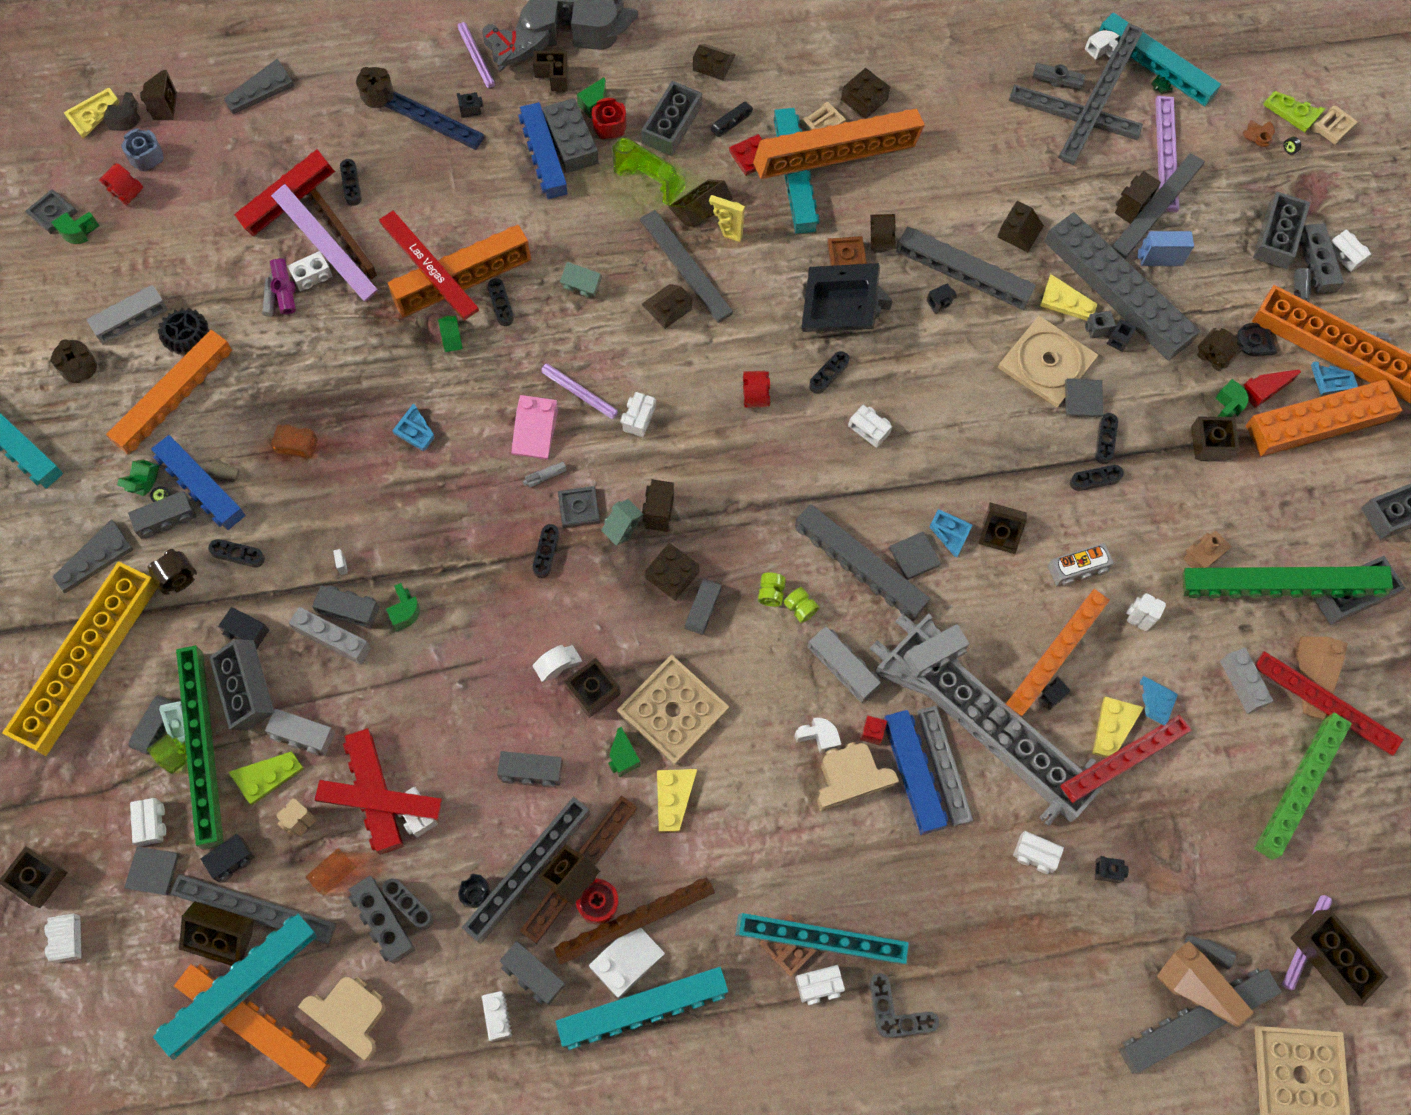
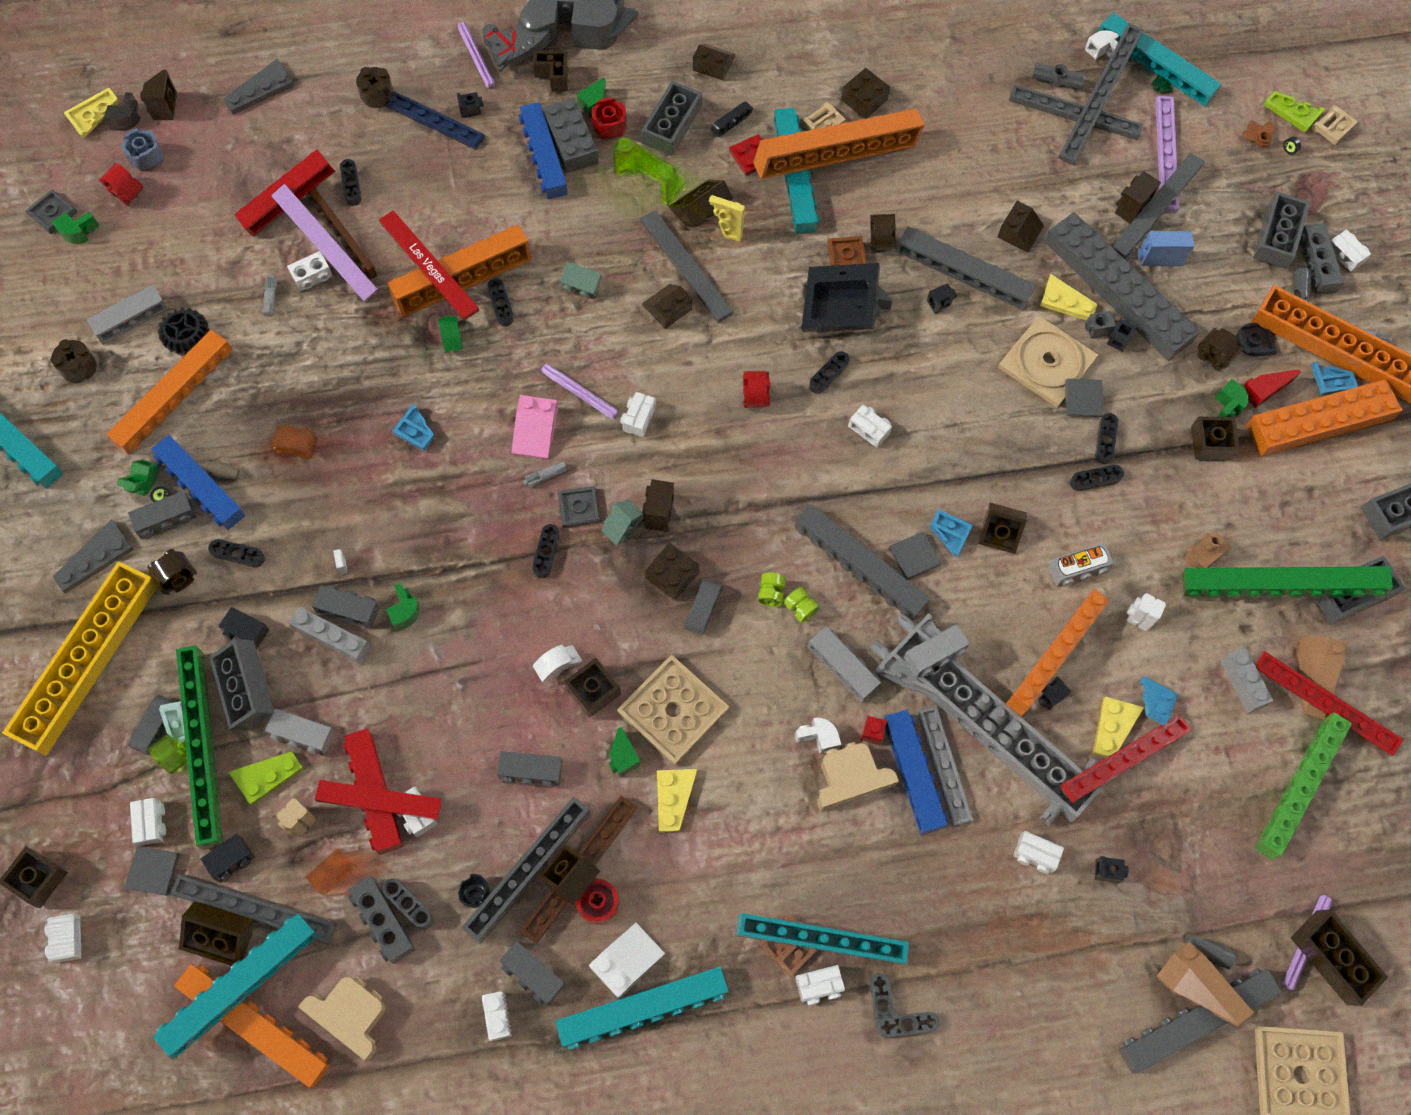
magenta piece [269,258,296,315] -> none
reddish brown plate [554,877,715,965] -> none

